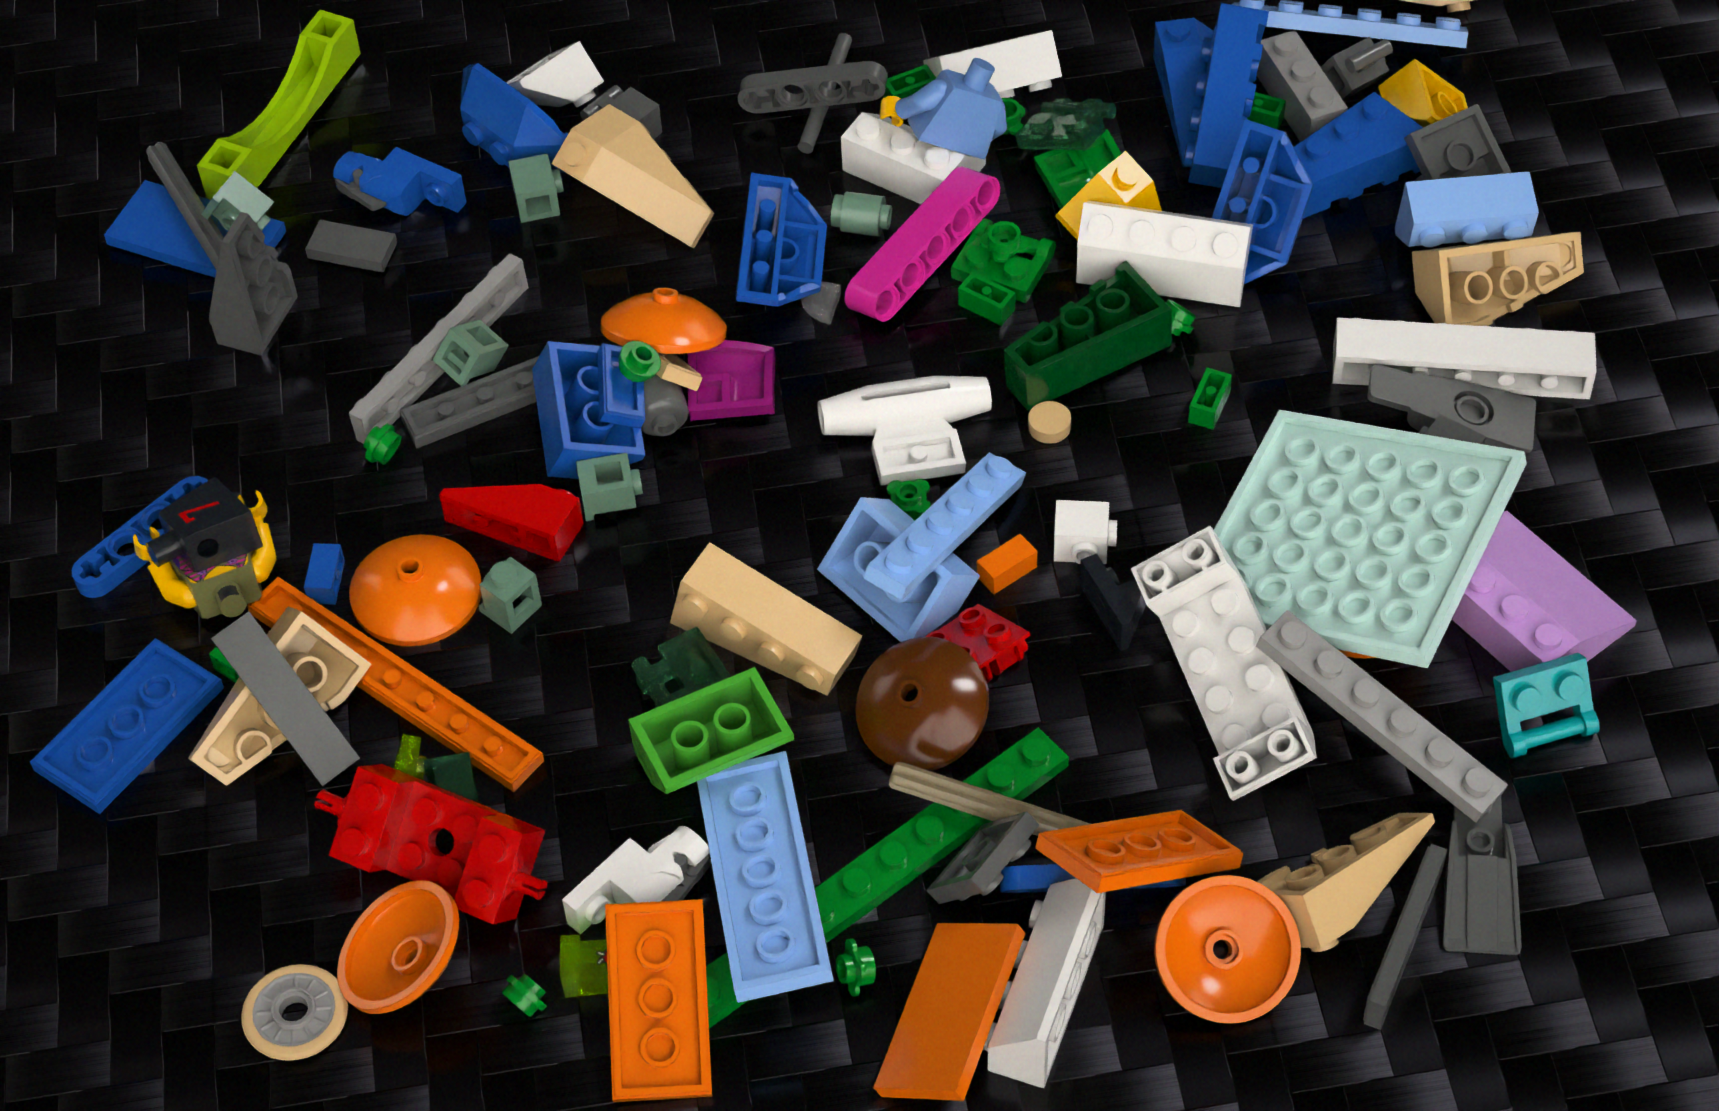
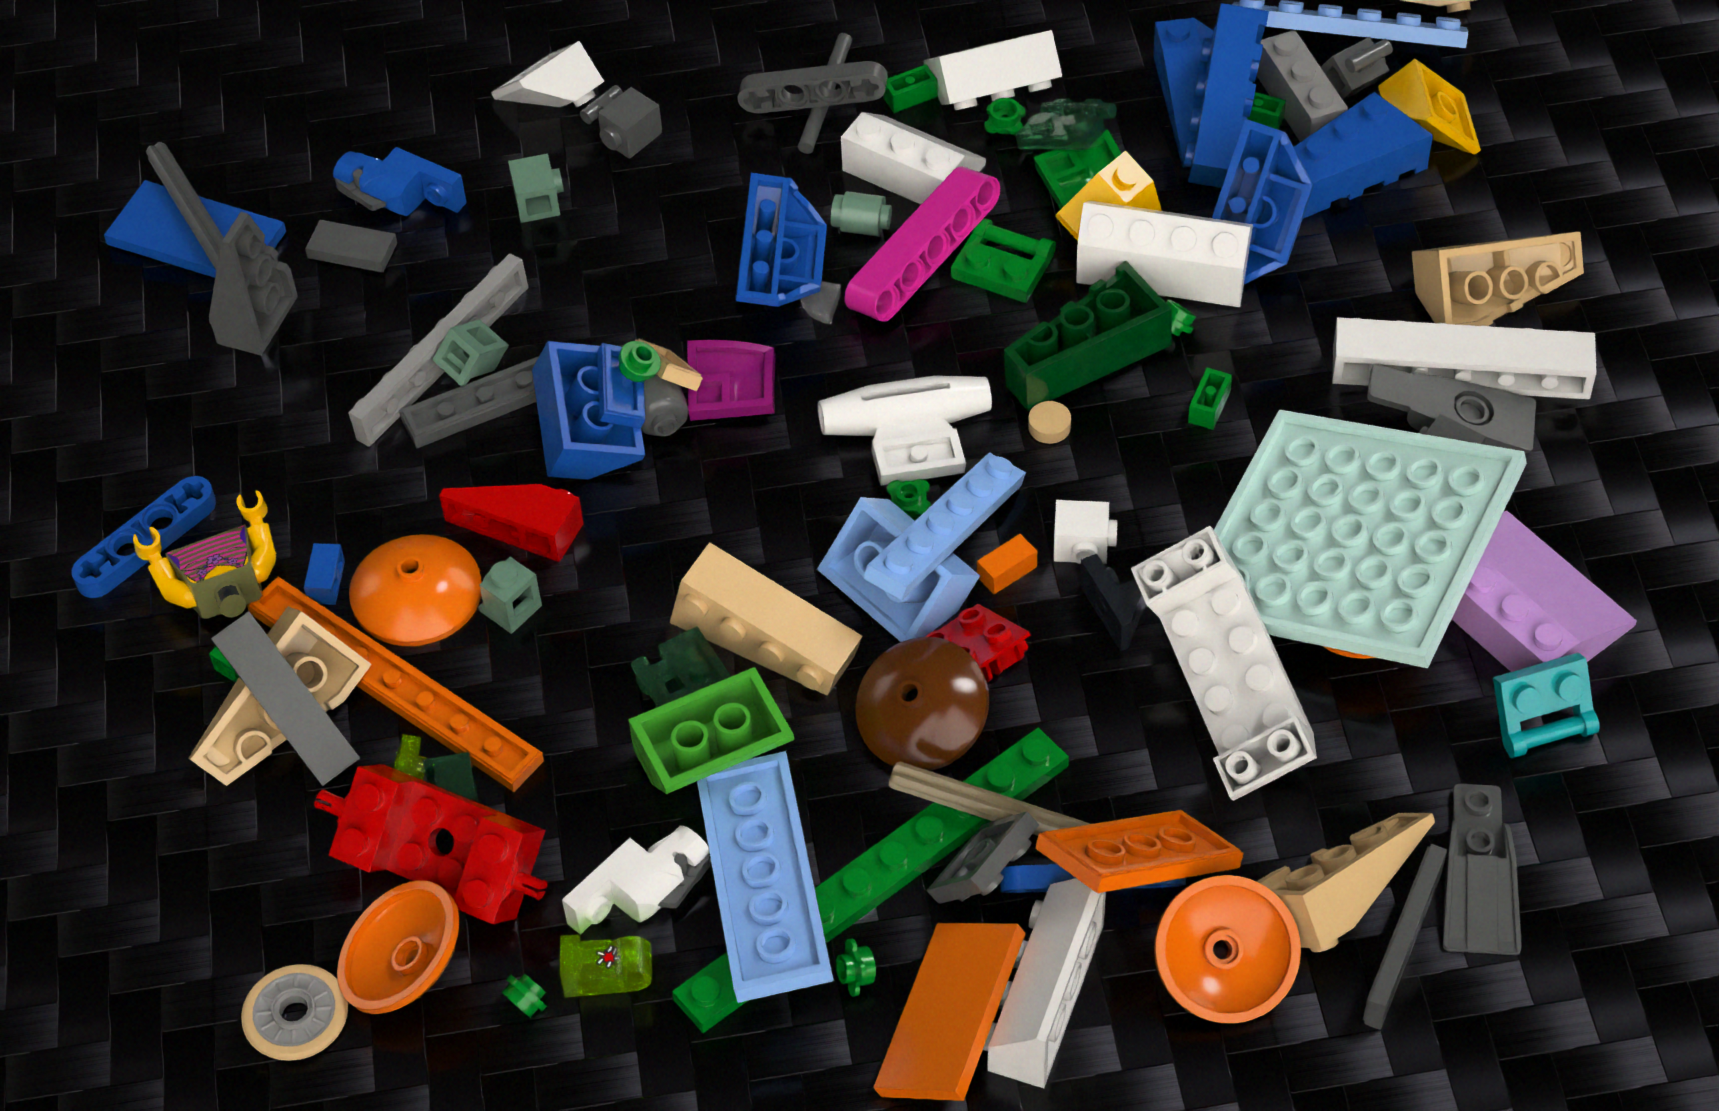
blue tile [30,638,224,814] -> none
black torso [146,477,263,572] -> none
lime arch [197,10,361,200] -> none
sand green brick [201,171,274,231] -> none
green plate [363,423,402,465] -> none
blue wedge [460,63,568,173] -> none
tan wedge [551,104,714,248] -> none
sand green brick [576,453,643,521] -> none
orange dish [601,288,727,354] -> none
orange tile [605,899,712,1102] -> none
medium blue torso [880,58,1007,160] -> none
green piece [958,272,1016,326] -> none
green plate [980,221,1029,263] -> none
light grey plate [1256,610,1508,822] -> none
light blue slope [1395,172,1539,247] -> none
dark grey plate [1404,104,1512,181] -> none

